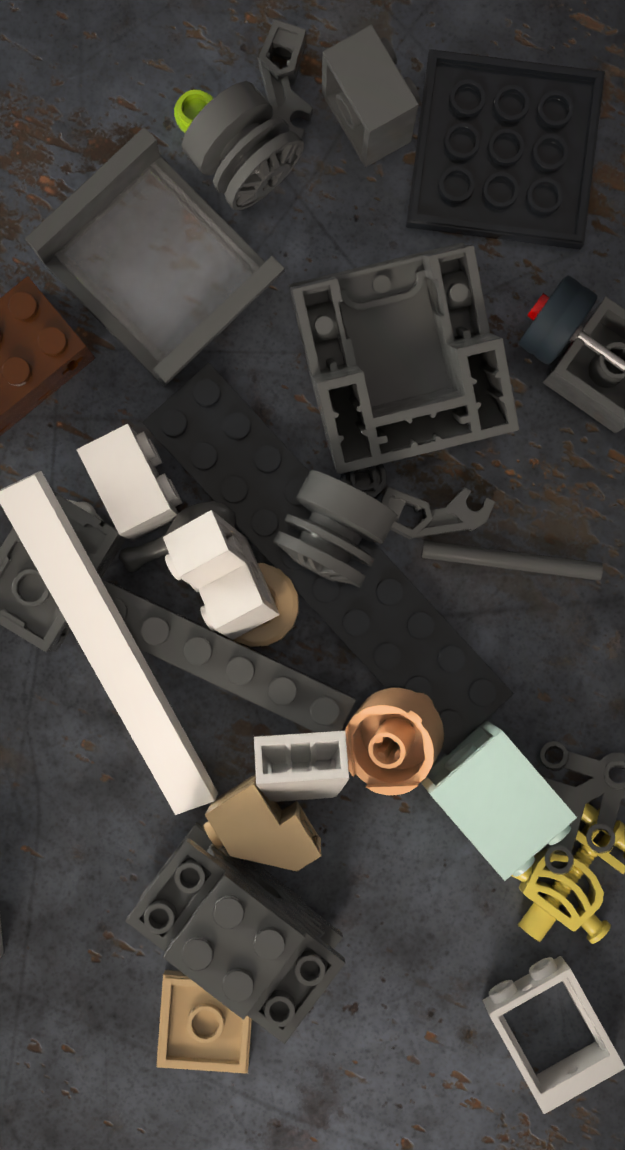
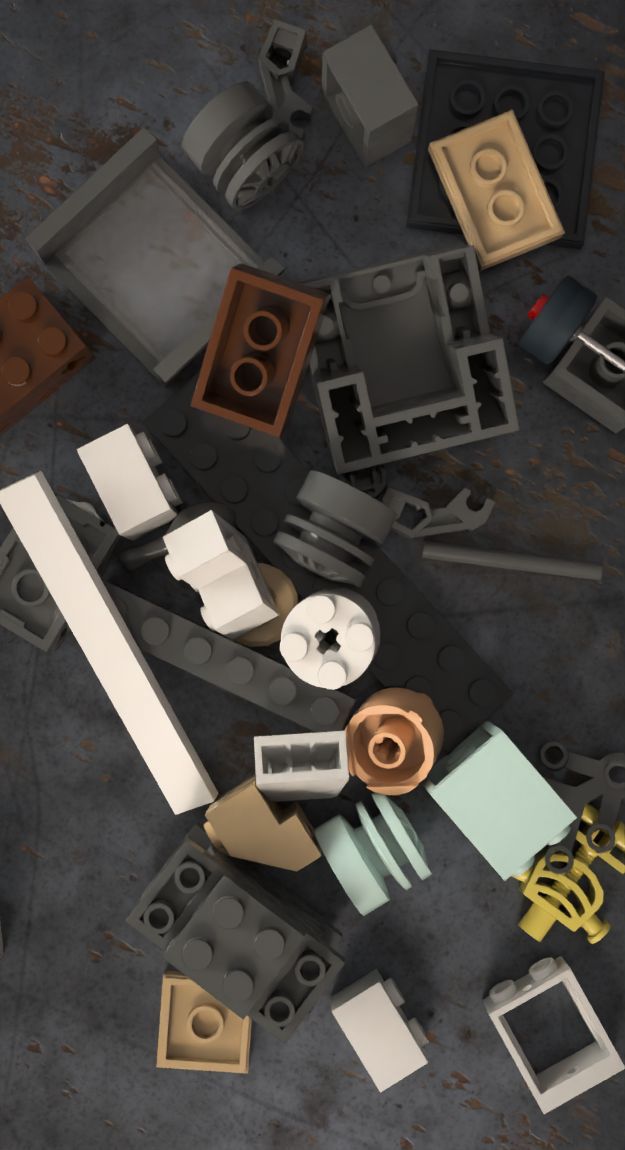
lime plate [174,90,213,133] -> none
none -> reddish brown brick [190,263,331,438]
none -> white brick [280,588,380,690]
none -> light aqua wheel [314,792,432,916]
none -> white brick [331,969,429,1093]
none -> tan tile [428,110,565,271]

